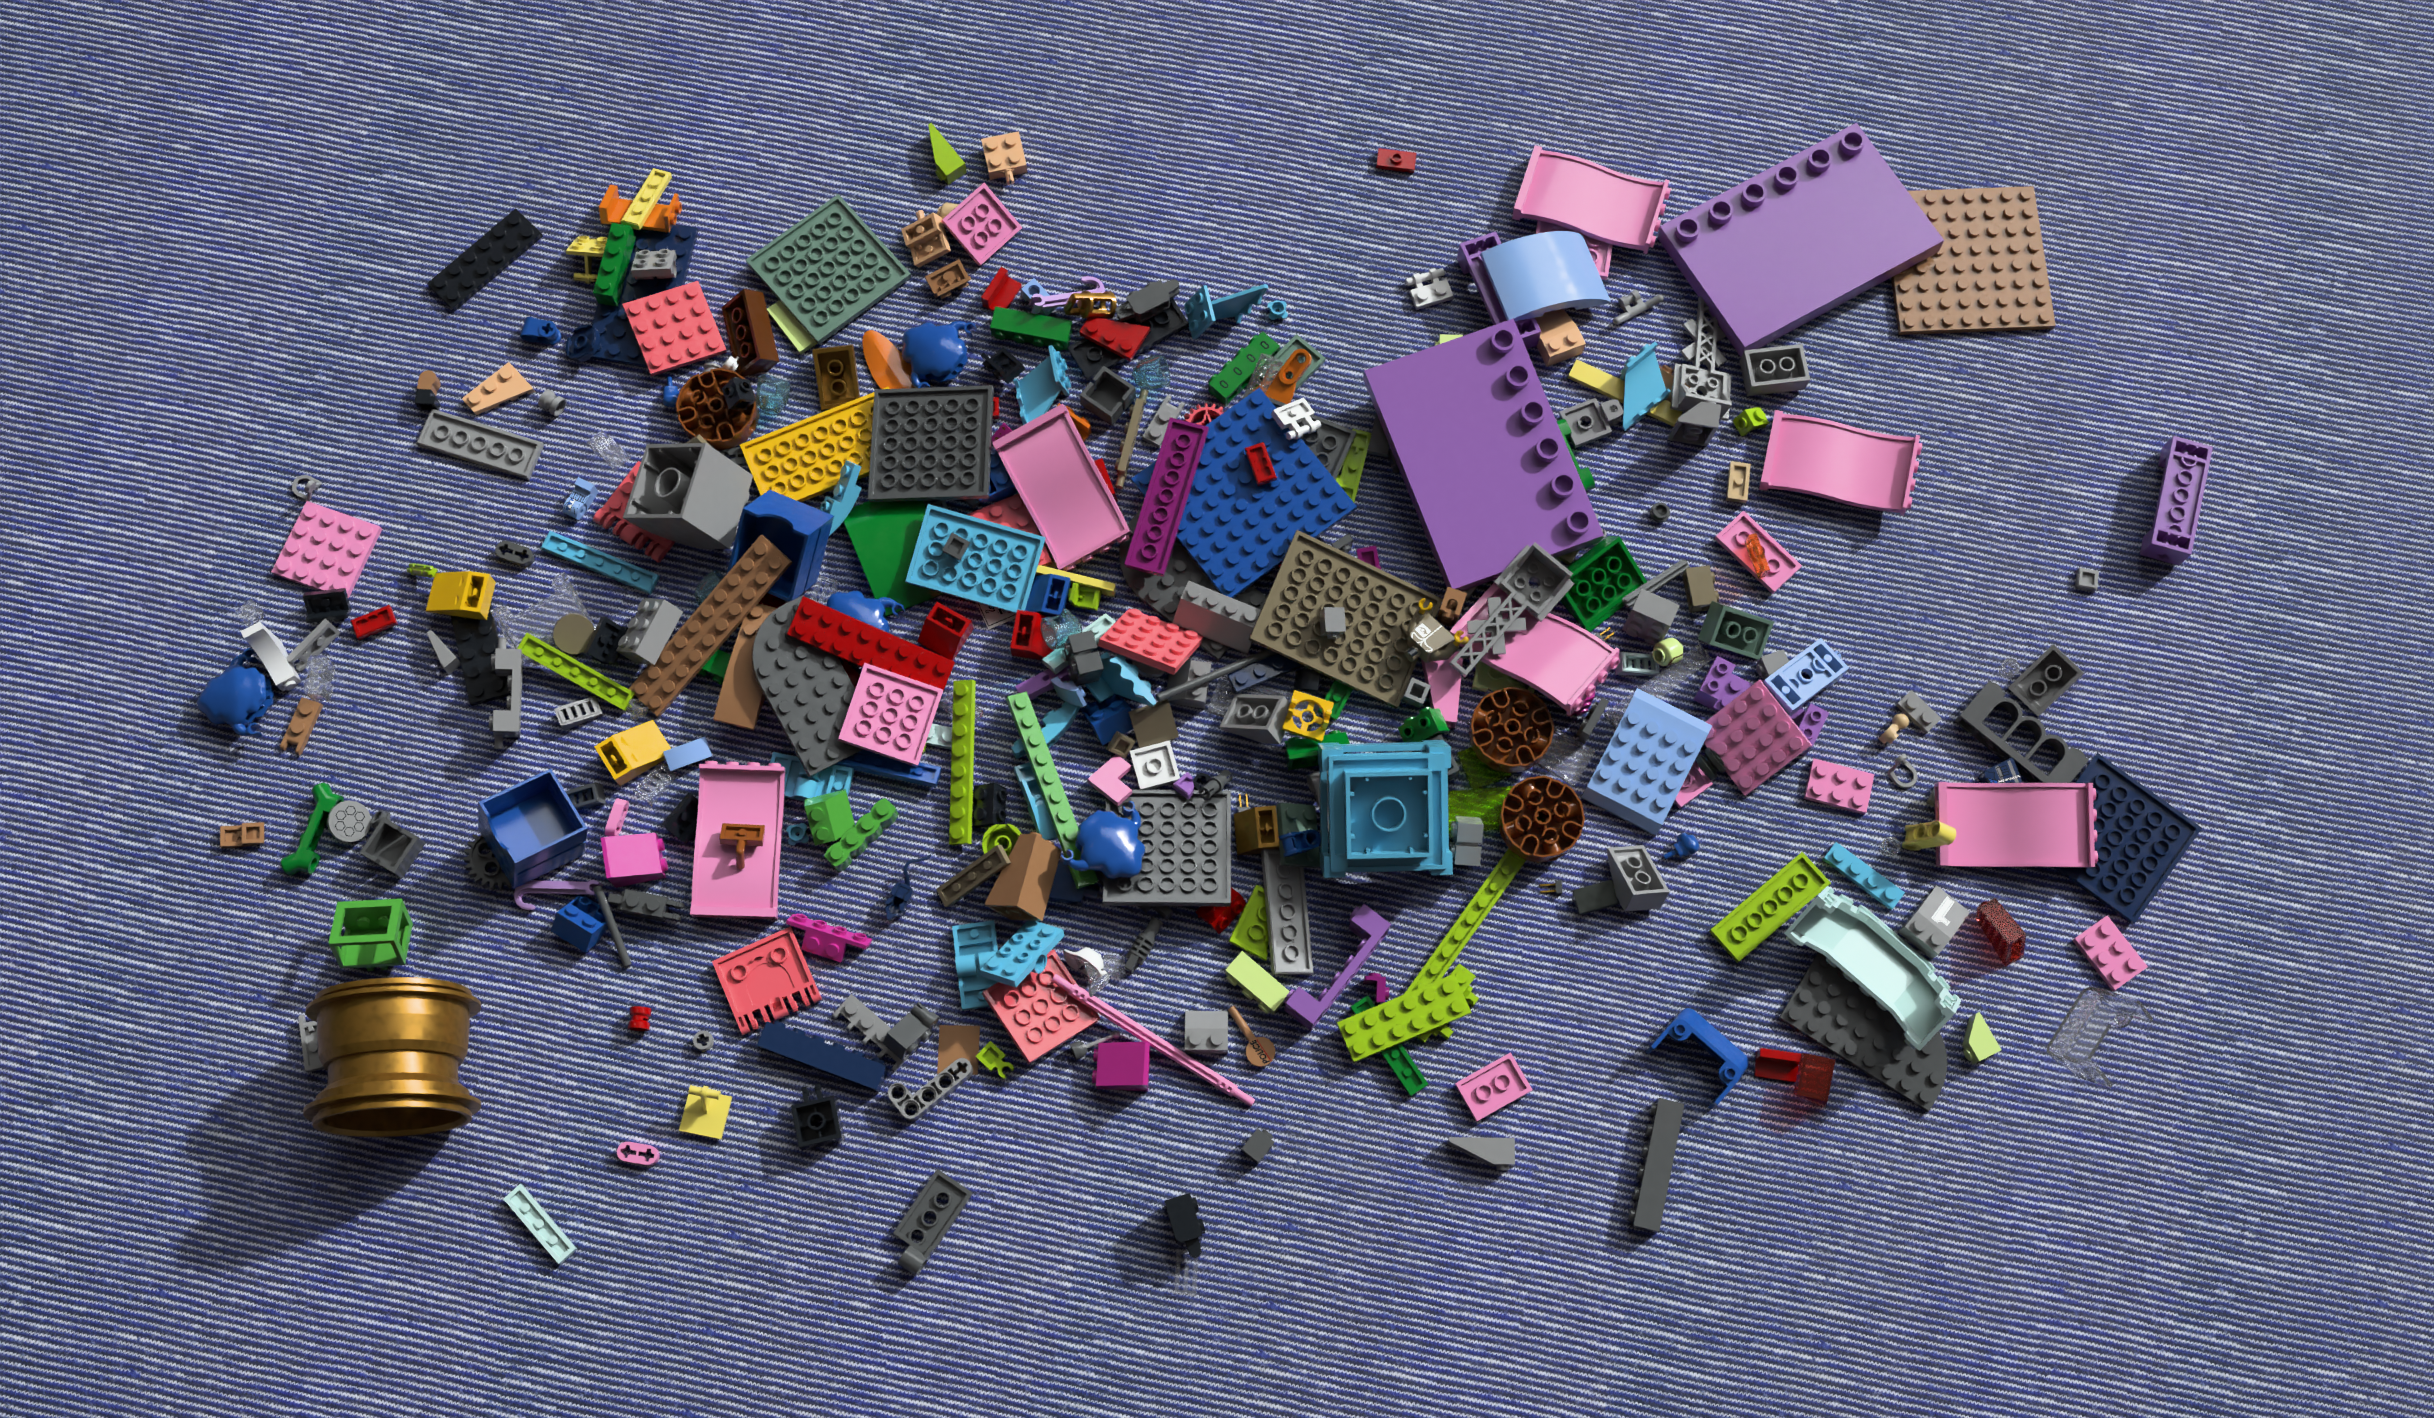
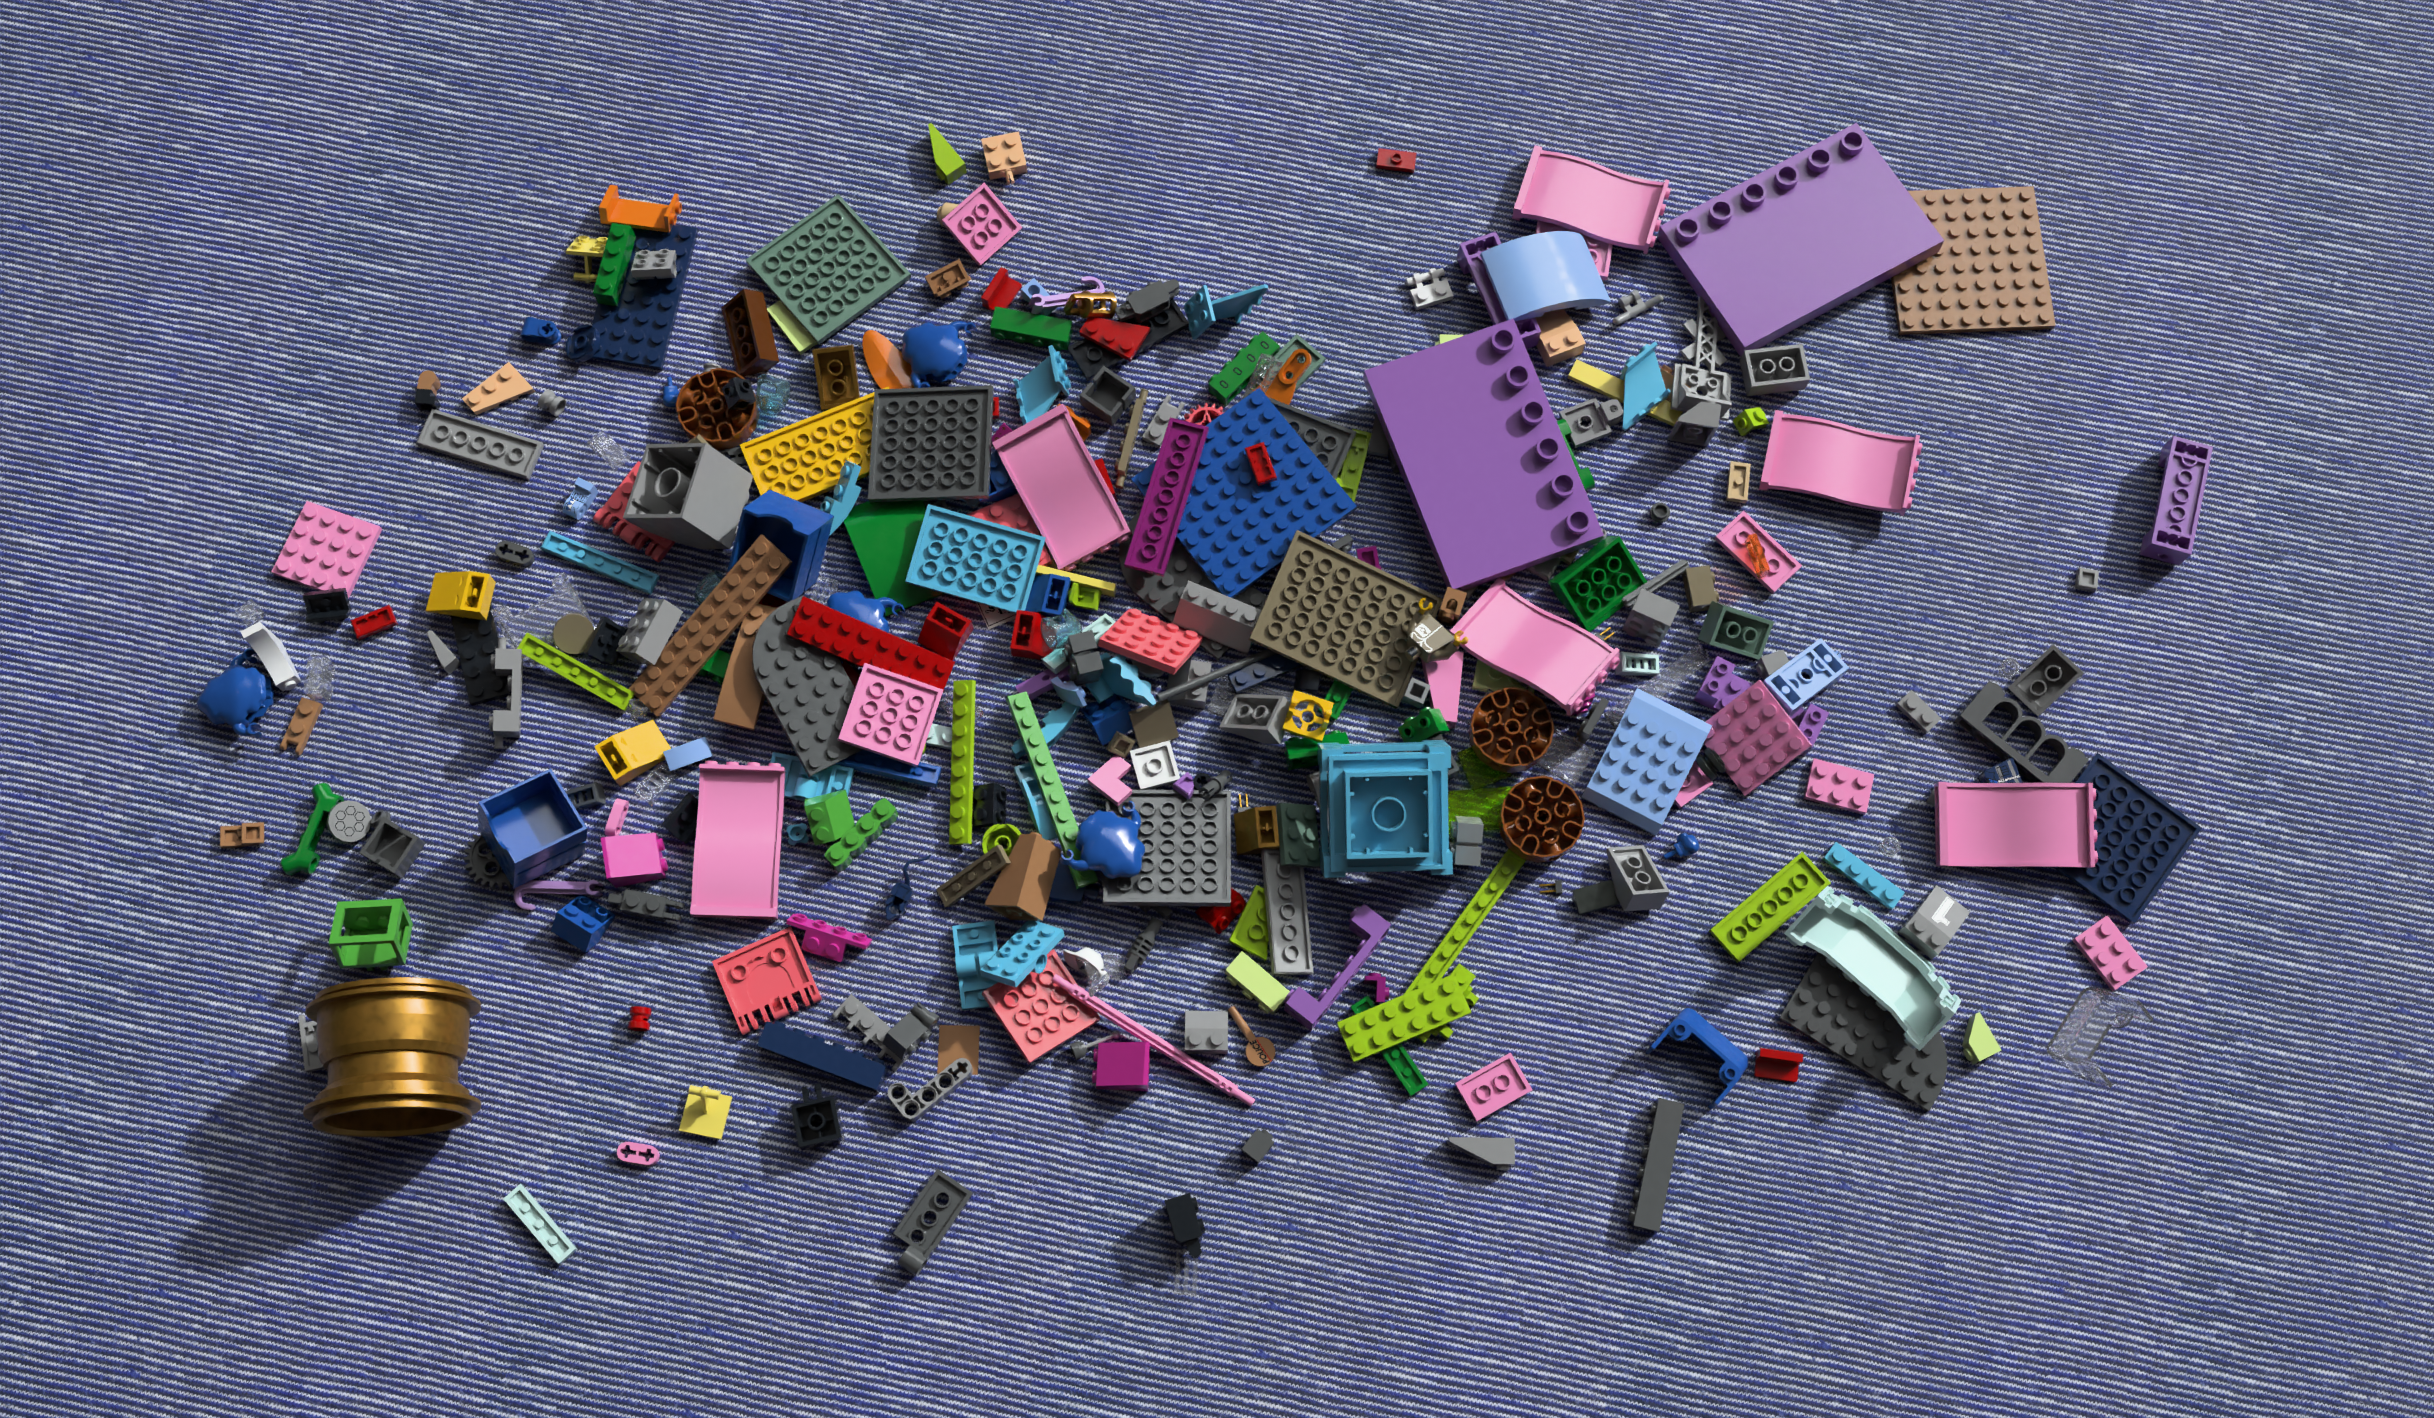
light grey hinge [287,619,341,671] -> none
light grey piece [292,475,322,502] -> none
lime axle [407,563,437,578] -> none
black plate [427,208,543,312] -> none
light grey slope [554,696,603,731] -> none
dark grey bar [593,885,632,967] -> none
light yellow tile [621,168,672,230] -> none
coral plate [622,281,726,377] -> none
light grey bush [693,1030,714,1051] -> none
dark orange plate [720,823,765,869] -> none
white plate [721,355,739,371] -> none
light nougat plate [901,210,951,268] -> none
dark grey plate [942,533,970,561] -> none
lime plate [975,1041,1014,1079] -> none
black bracket [981,347,1025,384] -> none
clear light blue piece [1132,355,1171,389] -> none
medium azure plate [1267,300,1288,320] -> none
white plate [1271,398,1321,440] -> none
blue piece [1278,829,1321,857] -> none
light grey brick [1320,607,1346,639] -> none
light grey piece [1449,542,1574,677] -> none
yellowish green head [1652,638,1683,667] -> none
clear red slope [1794,1053,1835,1107] -> none
tan plate [1878,713,1909,744] -> none
light grey piece [1887,754,1918,788] -> none
light yellow piece [1902,821,1956,851] -> none
clear red slope [1976,898,2026,967] -> none

